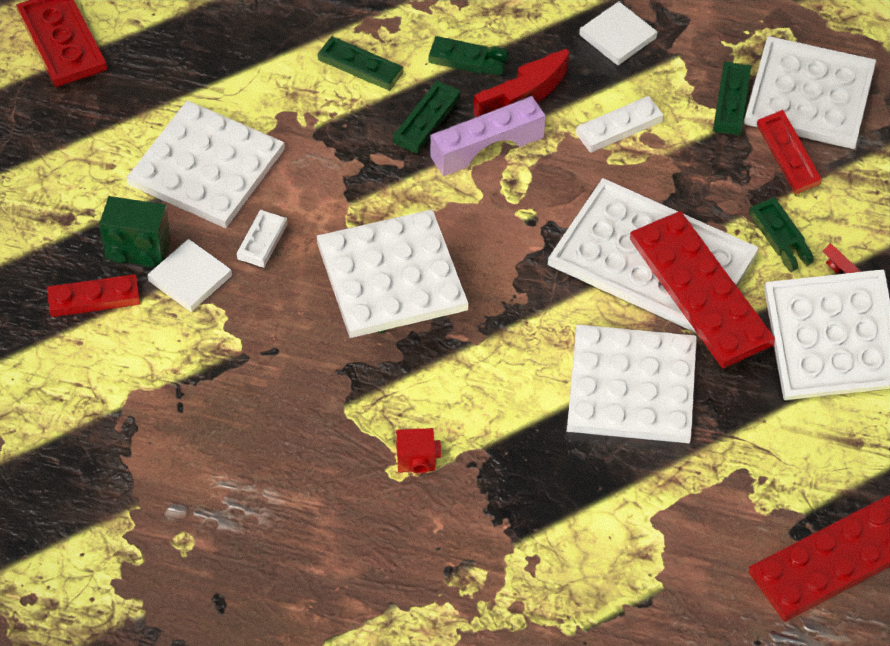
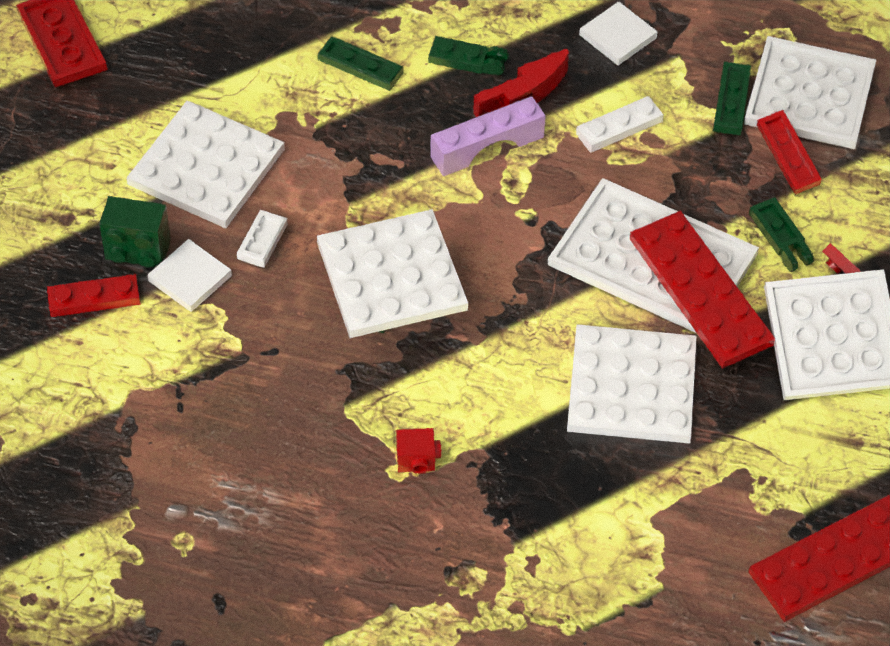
dark green plate [393,80,461,154] -> none

